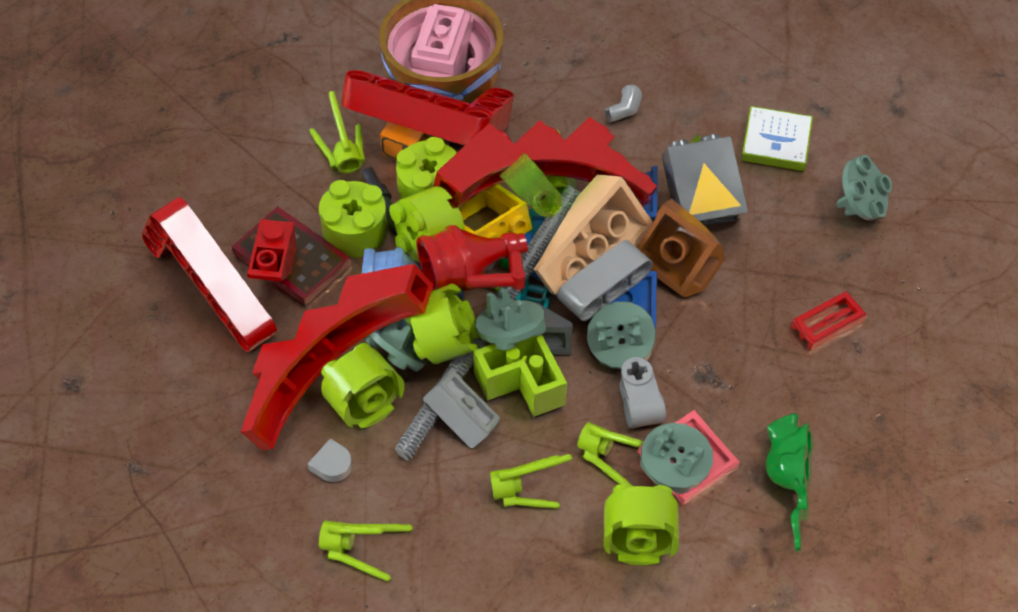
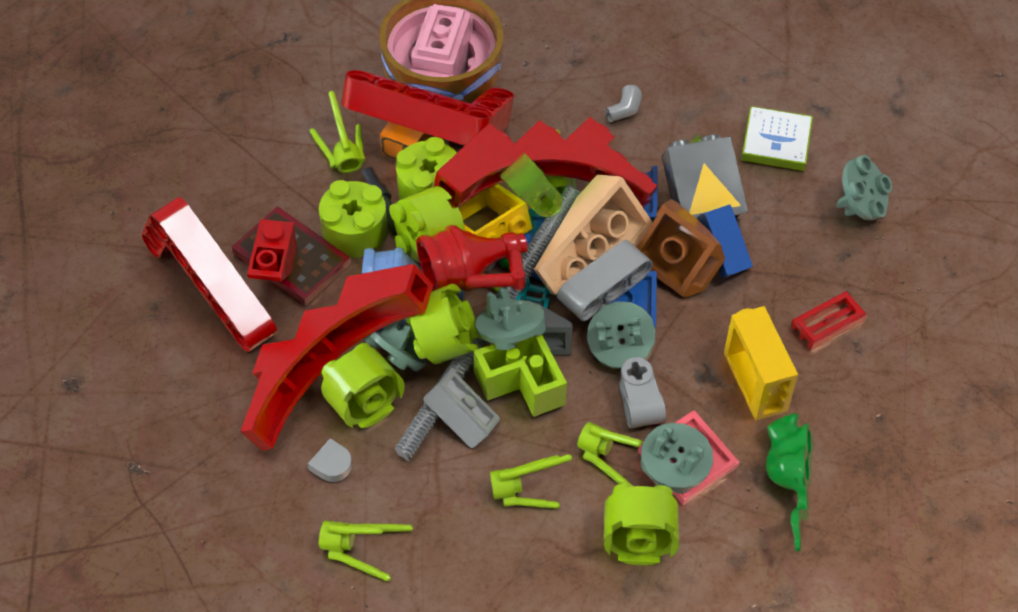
none -> blue slope [699,204,753,278]
none -> yellow window [724,306,798,421]

